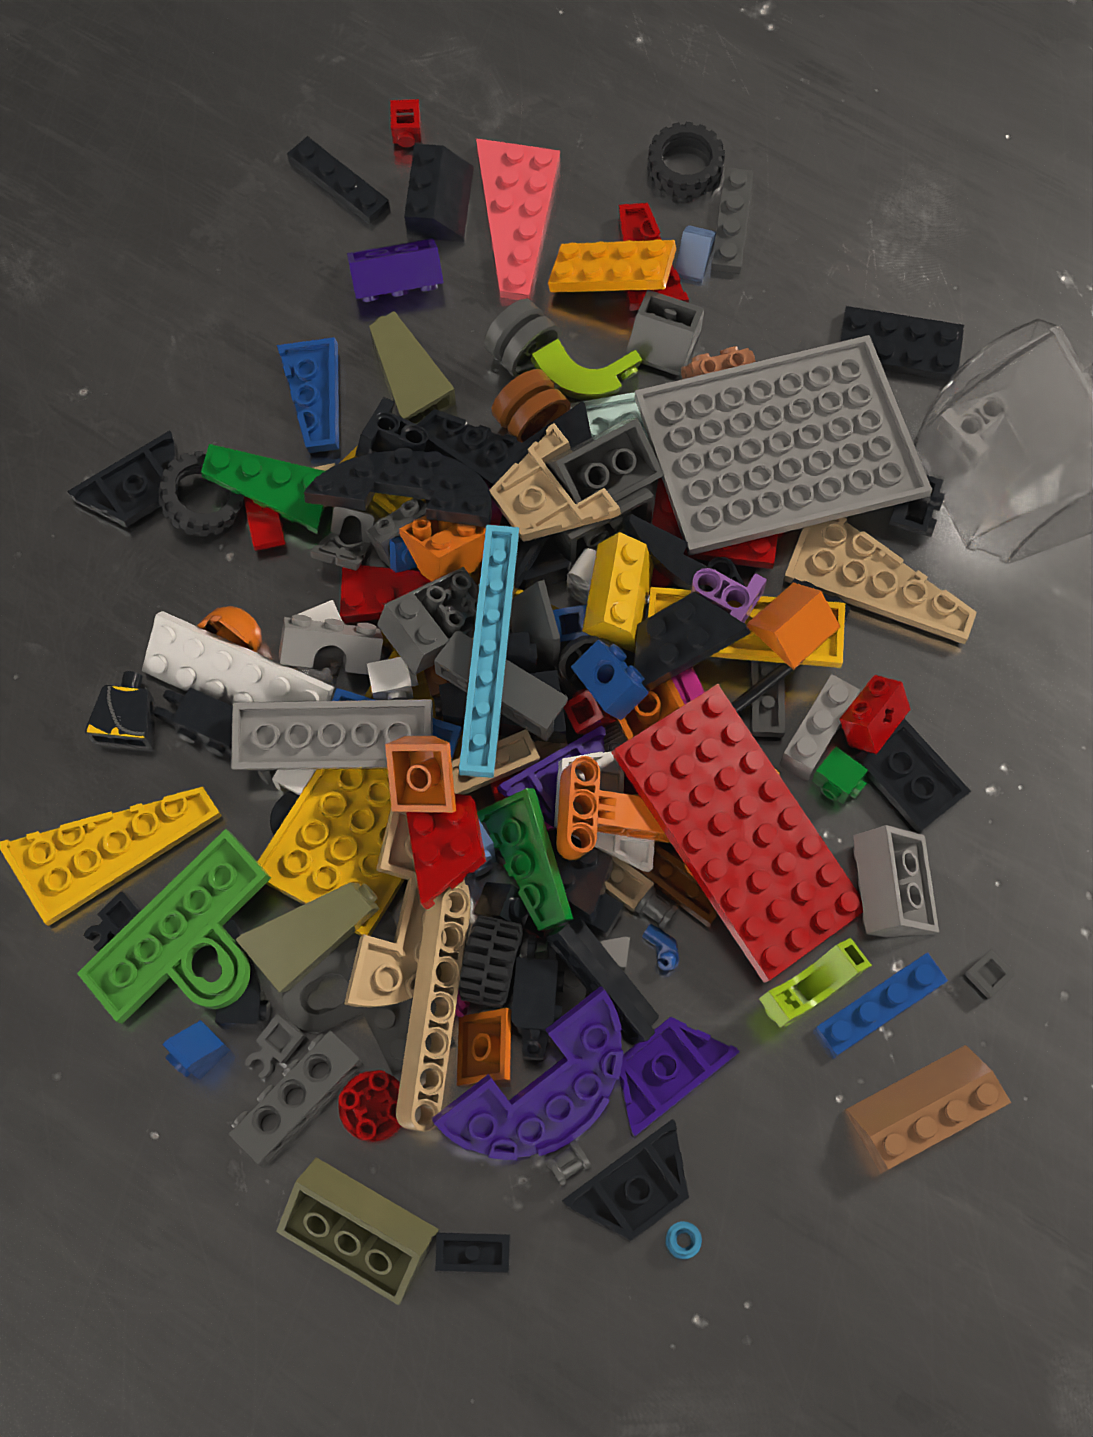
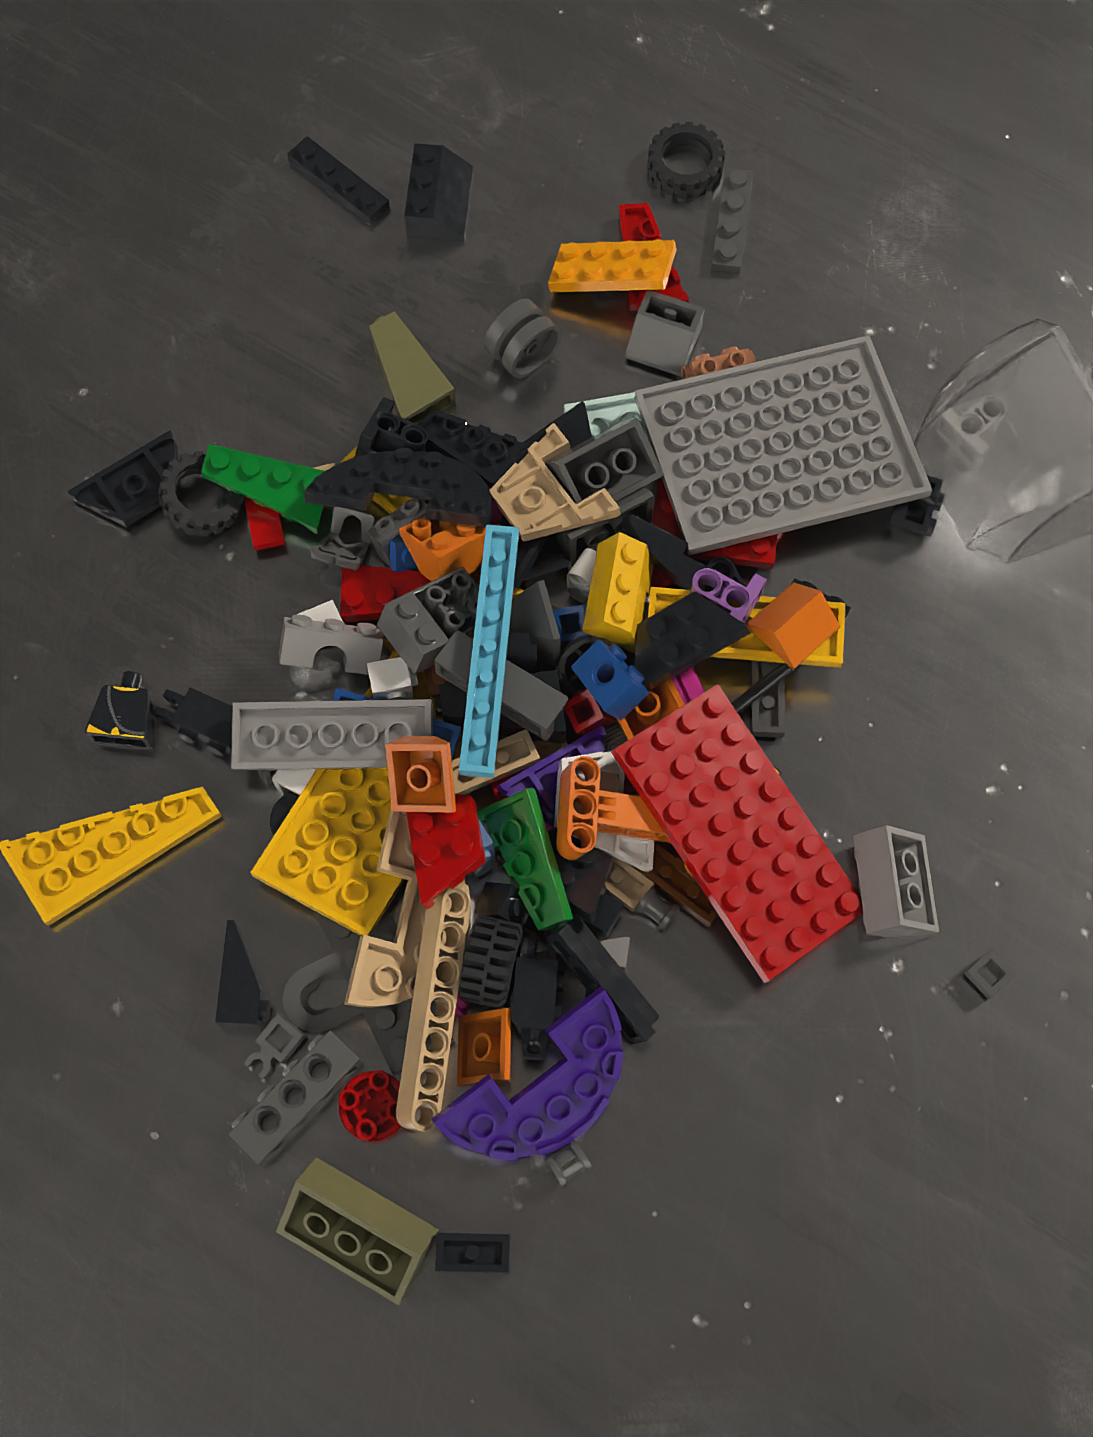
bright green plate [77,829,272,1024] -> none
black plate [83,890,141,952] -> none
white plate [142,611,334,706] -> none
blue slope [162,1020,230,1080] -> none
orange cylinder [197,606,262,653] -> none
olive slope [236,883,380,993] -> none
blue wing [277,337,339,453] -> none
dark purple slope [347,238,444,302] -> none
red brick [390,99,421,148] -> none
coral wing [476,138,560,300] -> none
dark orange wheel [492,369,571,442] -> none
lime arch [531,339,642,400] -> none
black wing [562,1119,689,1242] -> none
dark purple wing [619,1017,740,1138] -> none
blue arm [642,923,680,971] -> none
dark azure plate [666,1221,702,1259] -> none
medium blue slope [675,225,716,283] -> none
lime arch [759,938,872,1028] -> none
light grey arch [779,674,860,782] -> none
tan wing [783,517,977,644] -> none
green brick [812,746,868,804] -> none
blue plate [815,952,948,1058] -> none
black plate [840,306,965,382] -> none
red brick [840,675,911,754] -> none
medium nougat slope [845,1045,1011,1174] -> none
black plate [854,718,971,834] -> none

